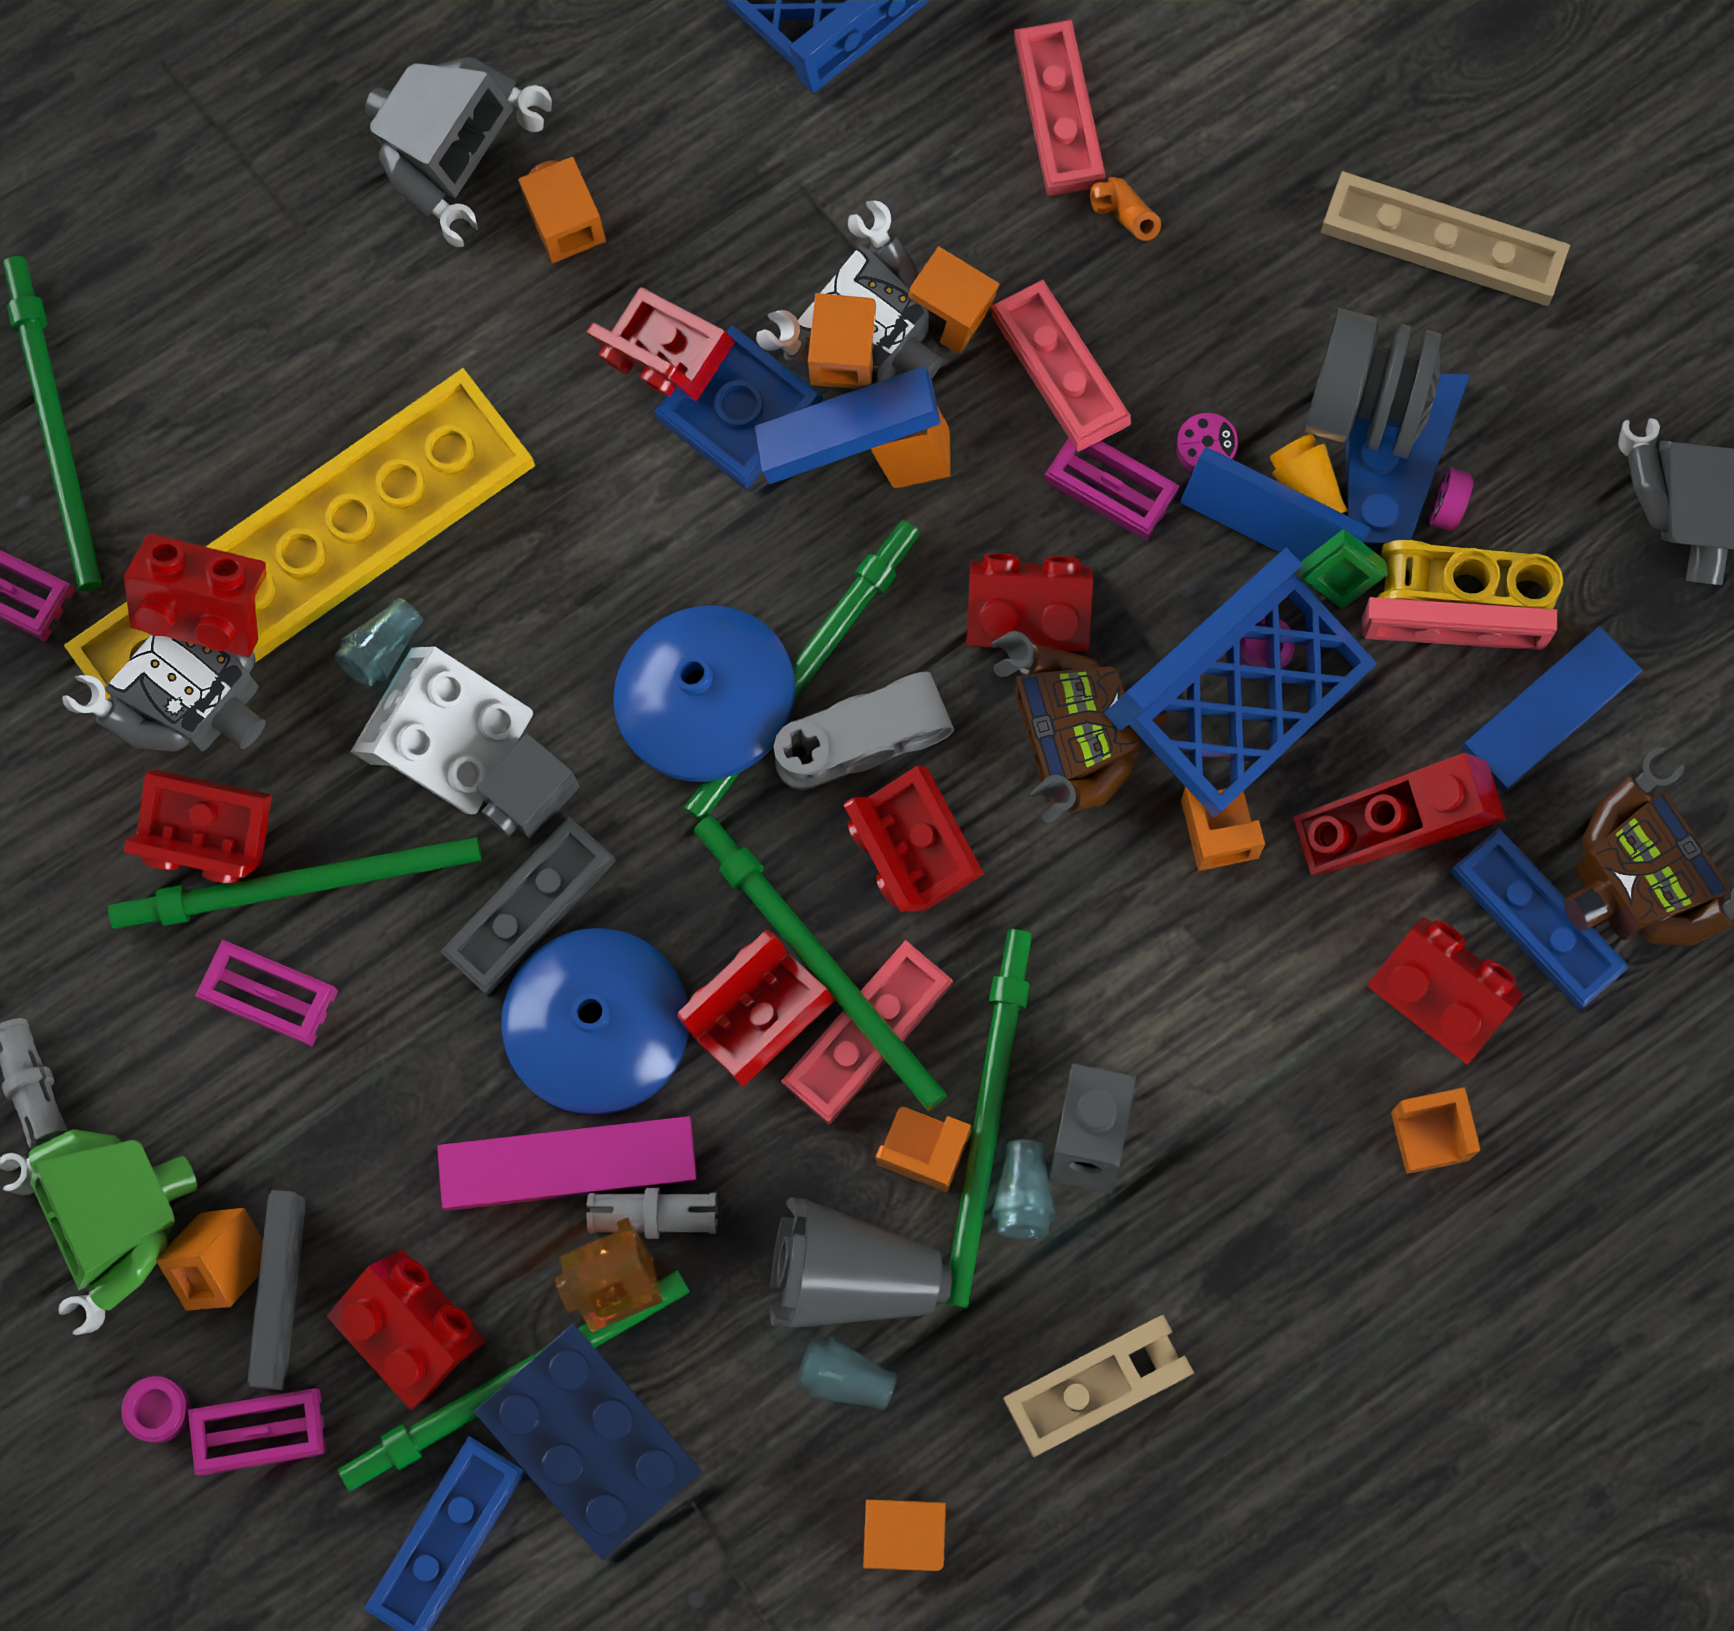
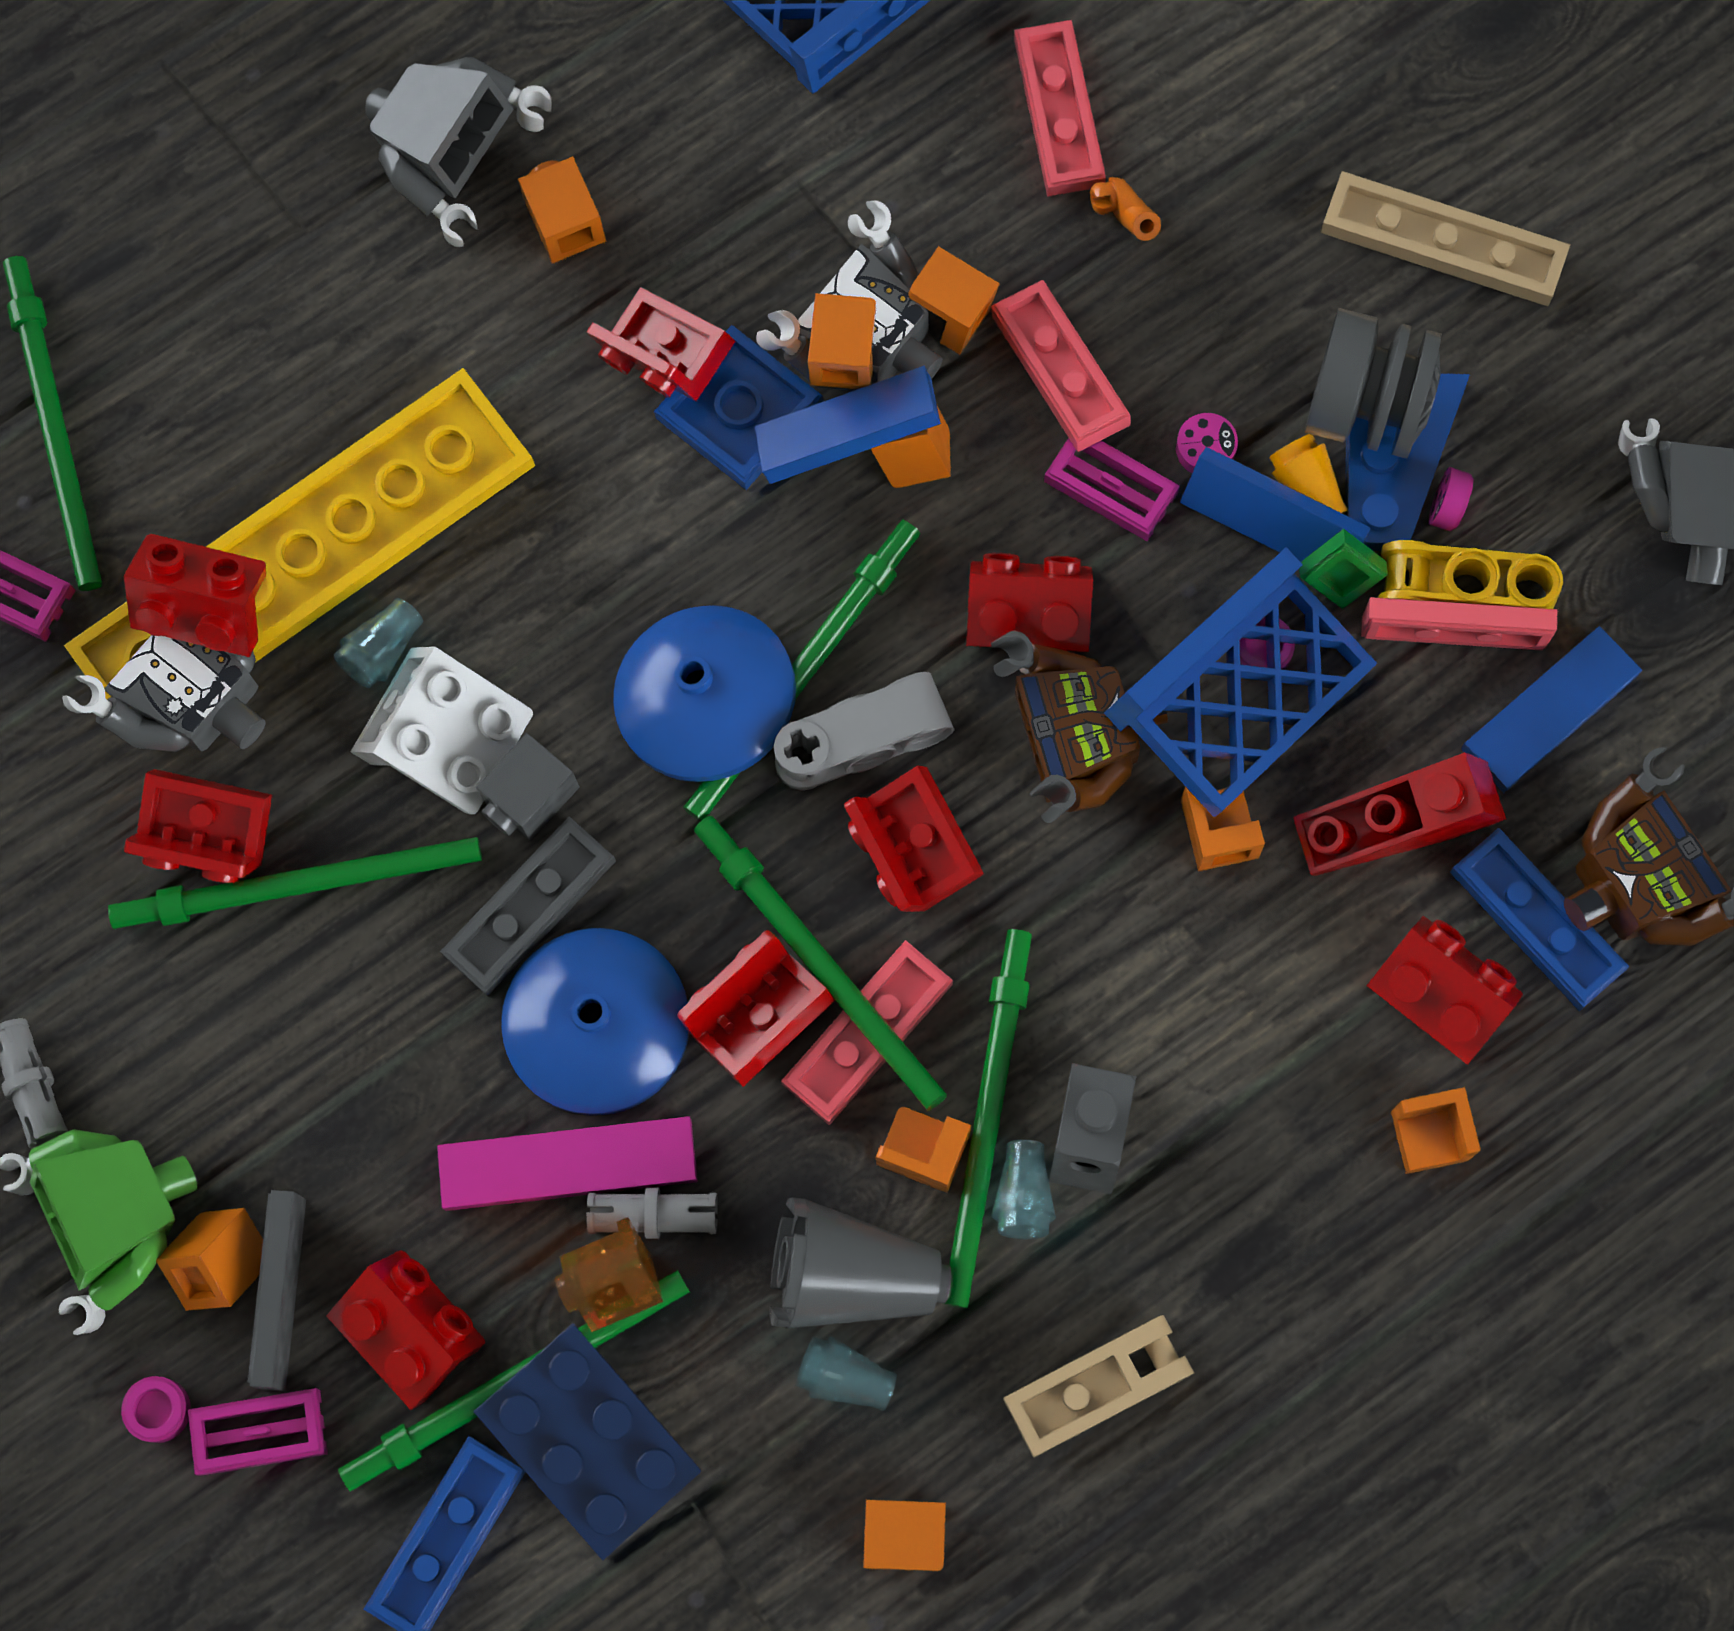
dark pink tile [195,940,338,1047] -> none

